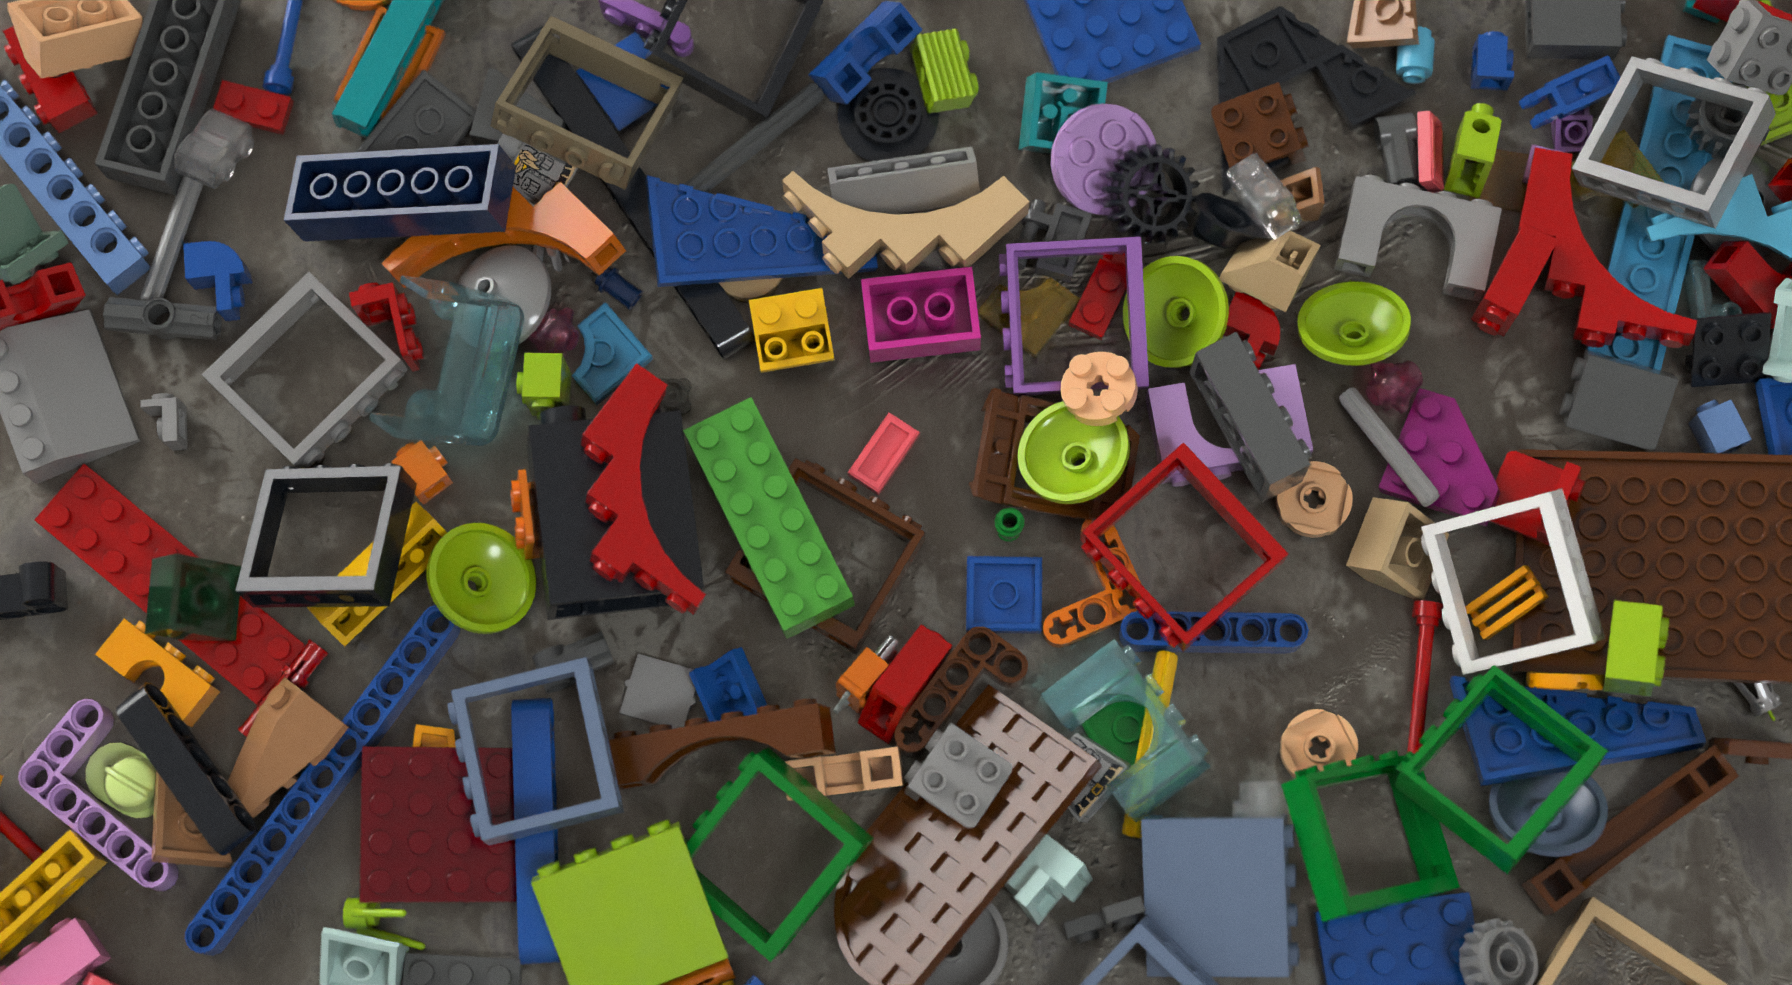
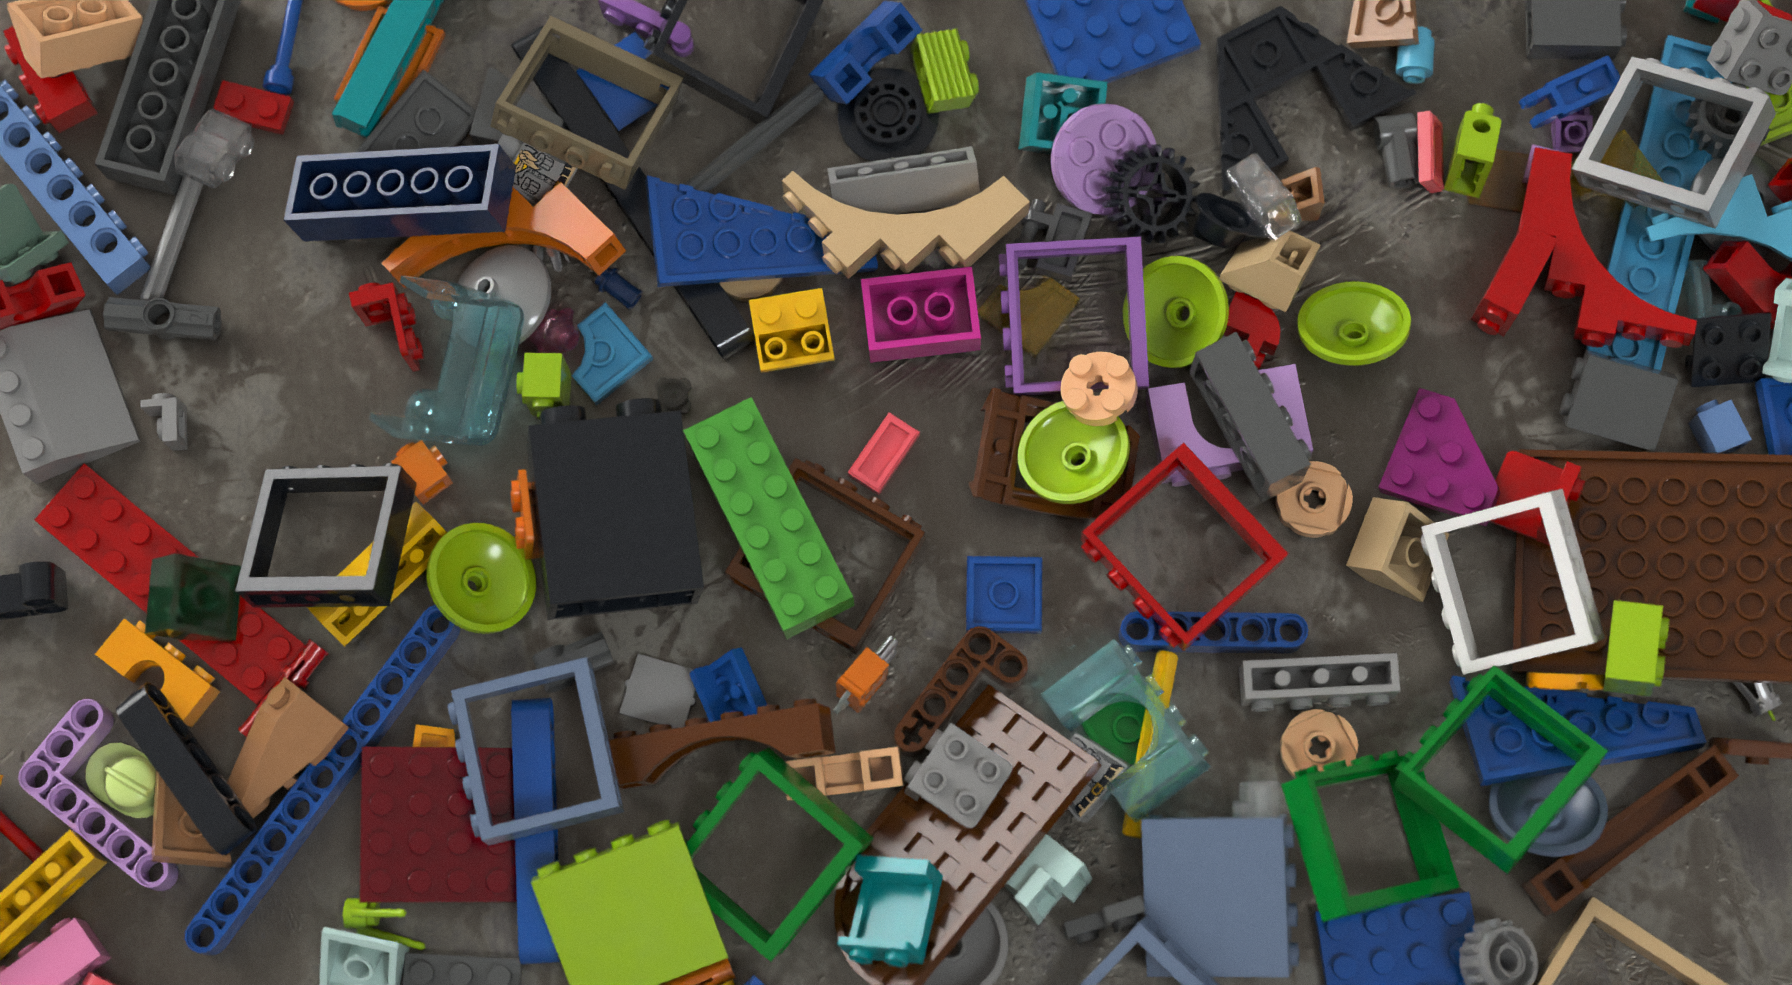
blue brick [183,241,253,321] -> none
light grey window [202,272,408,468] -> none
red arch [581,363,706,615] -> none
red slope [857,624,952,744] -> none
green pin [995,508,1024,542] -> none
orange beam [1042,519,1141,648] -> none
red hinge [1068,237,1127,341] -> none
reddish brown bracket [1211,82,1309,174] -> none
light grey arch [1334,175,1502,302] -> none
light grey axle [1339,387,1440,507] -> none
clear pink rock [1366,360,1423,414] -> none
red piece [1407,600,1444,753] -> none
light orange tile [1465,565,1549,640] -> none
blue brick [1471,31,1514,91] -> none
none -> teal panel [837,855,943,967]
none -> light grey brick [1238,653,1401,712]

